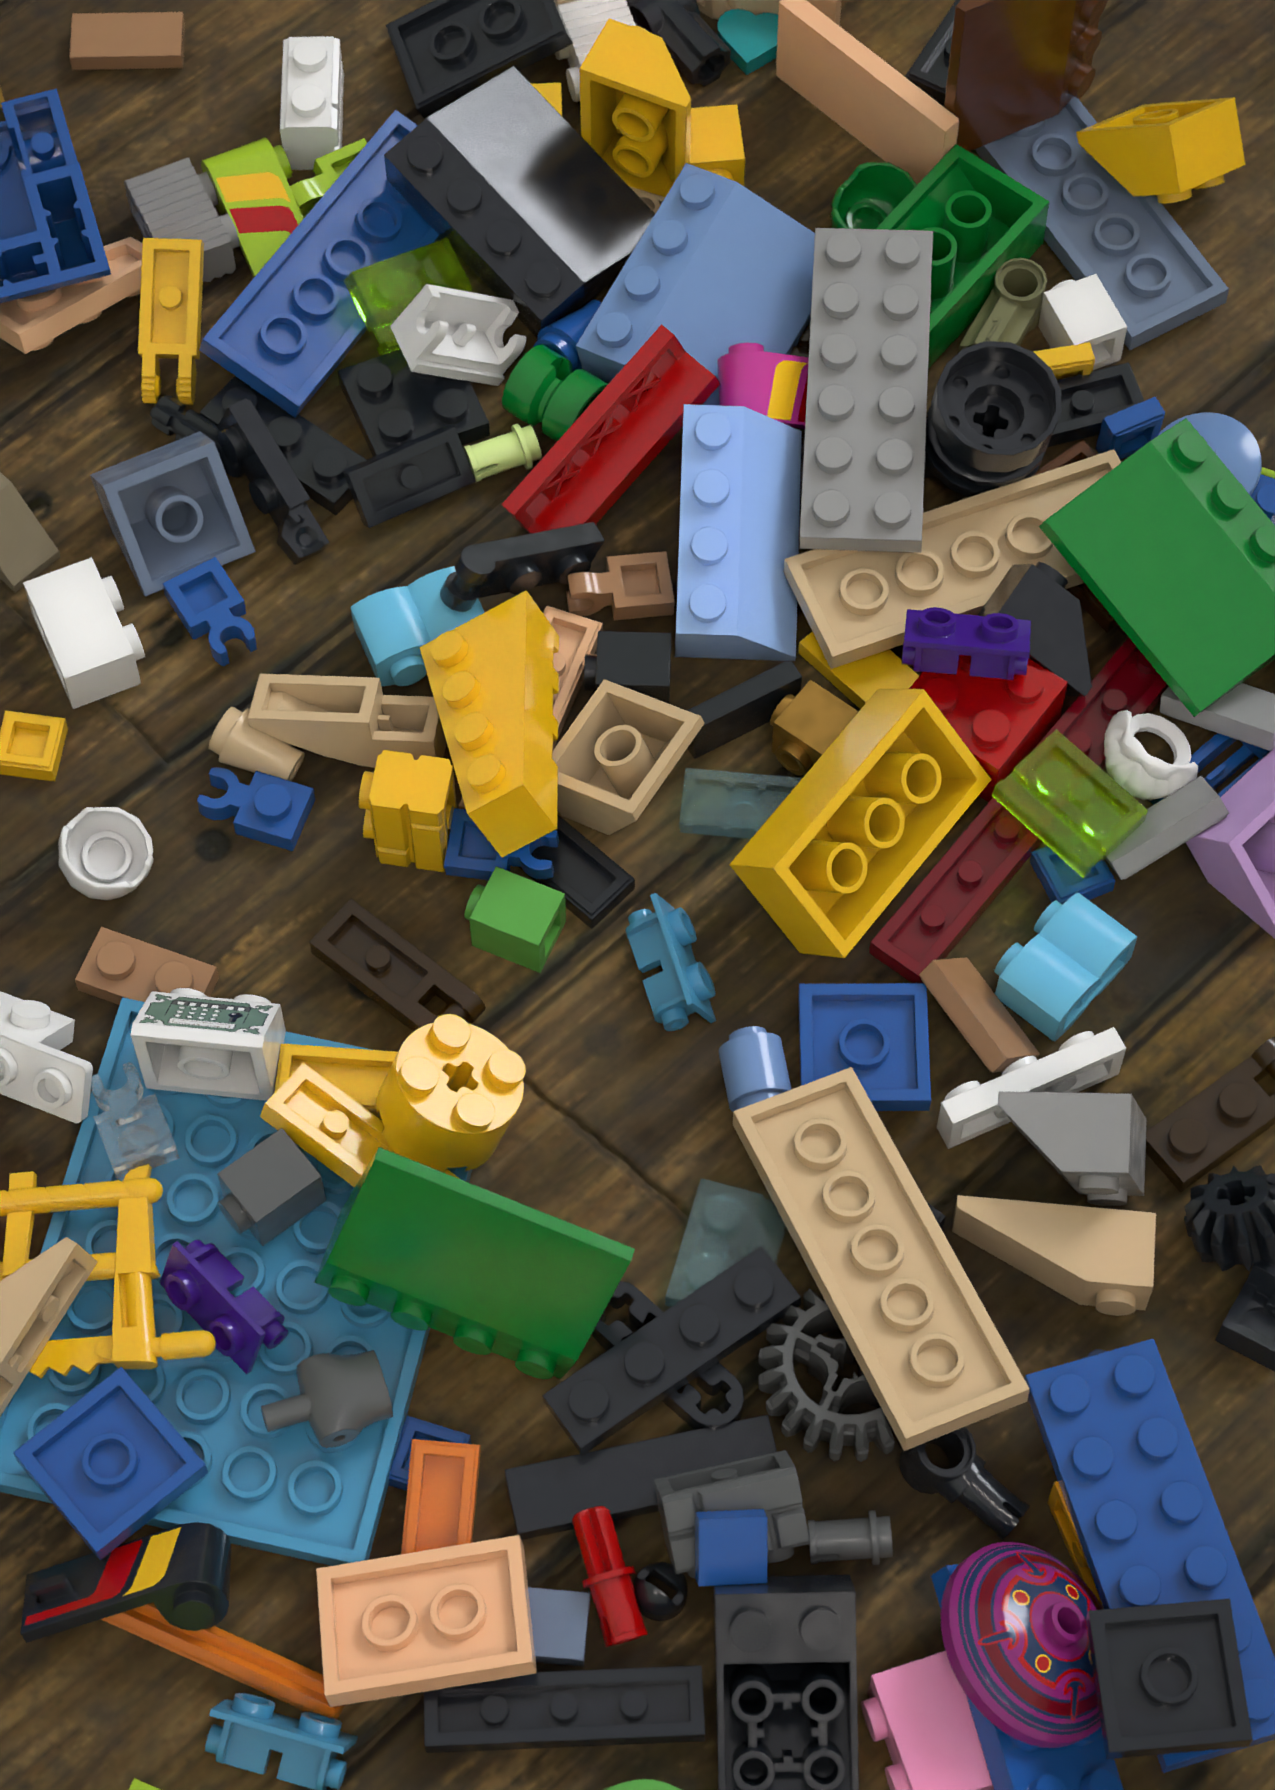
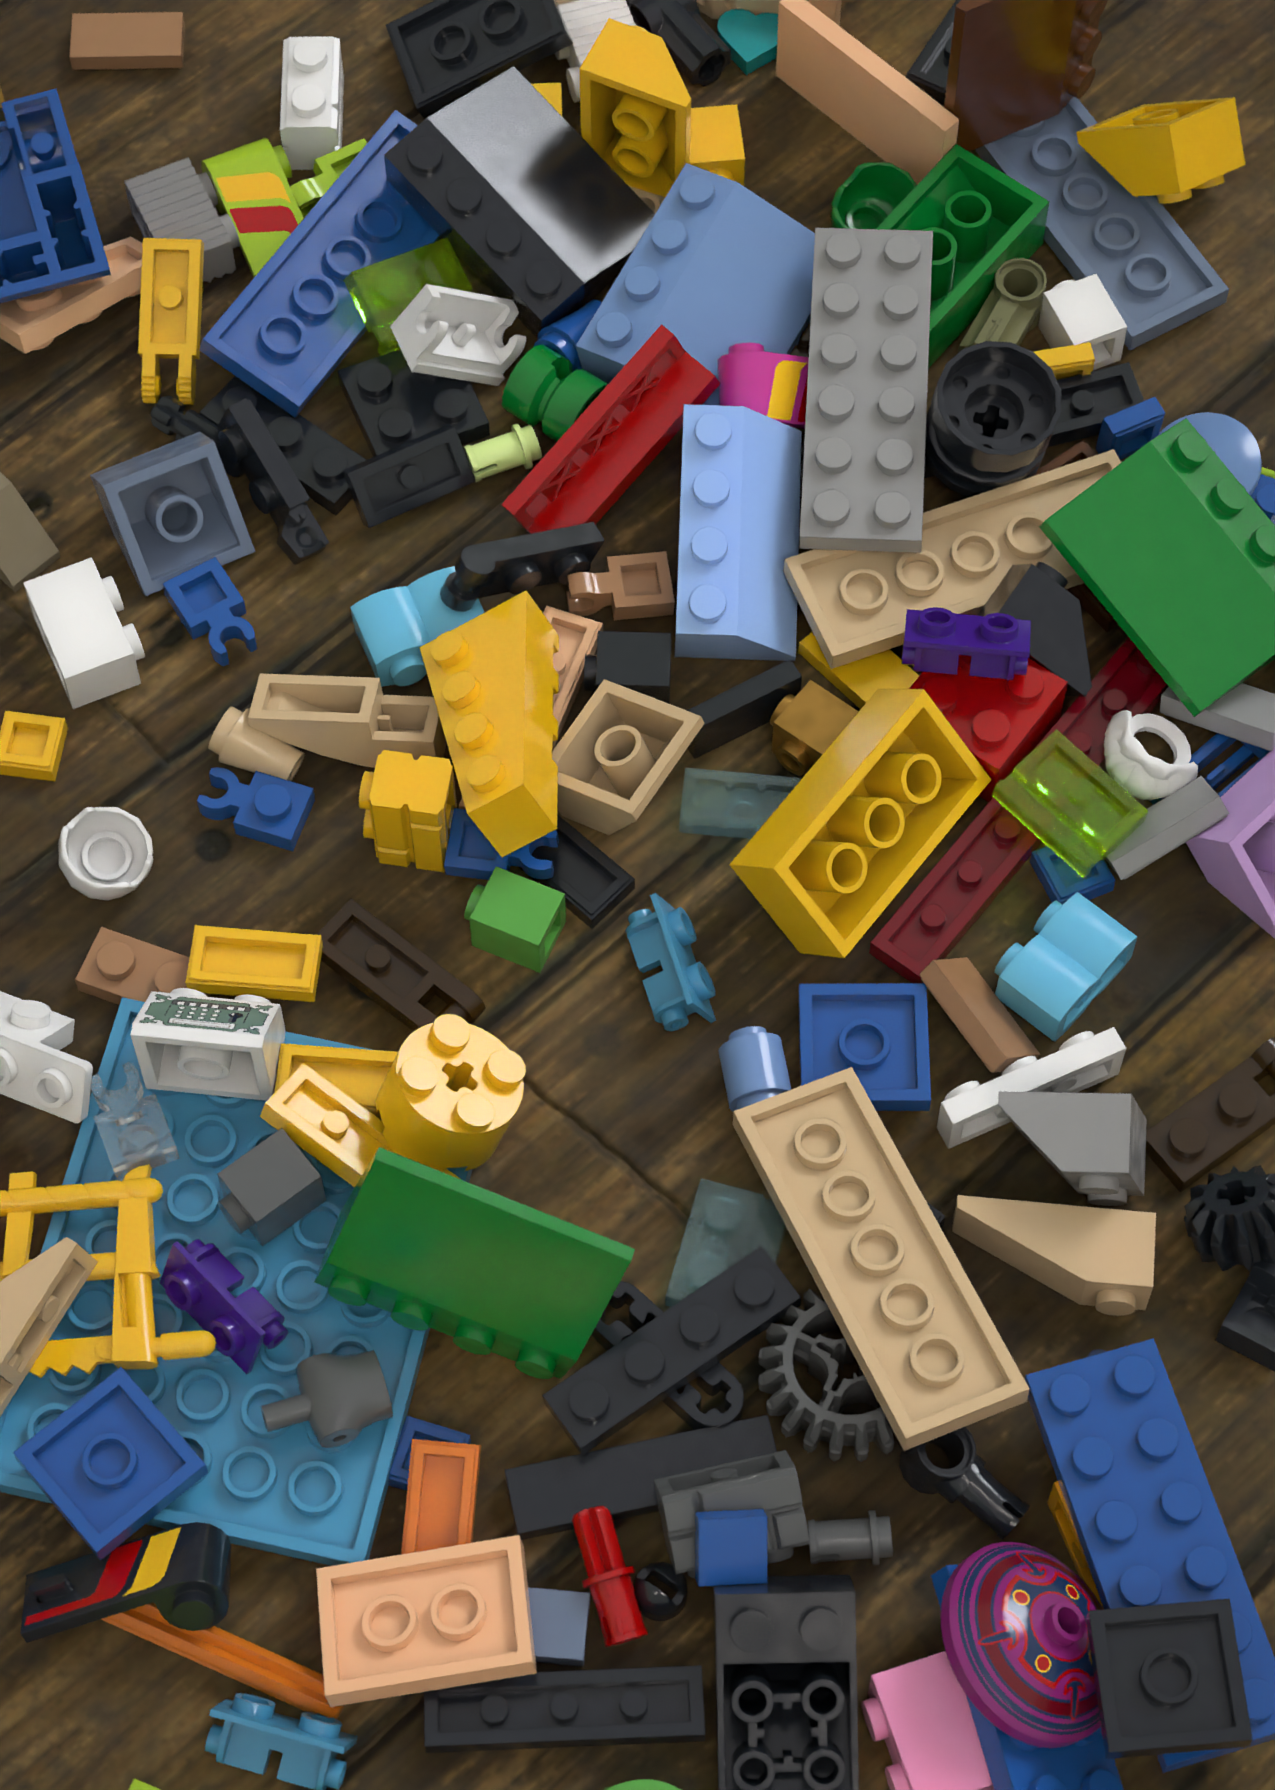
none -> yellow tile [186,925,323,1002]

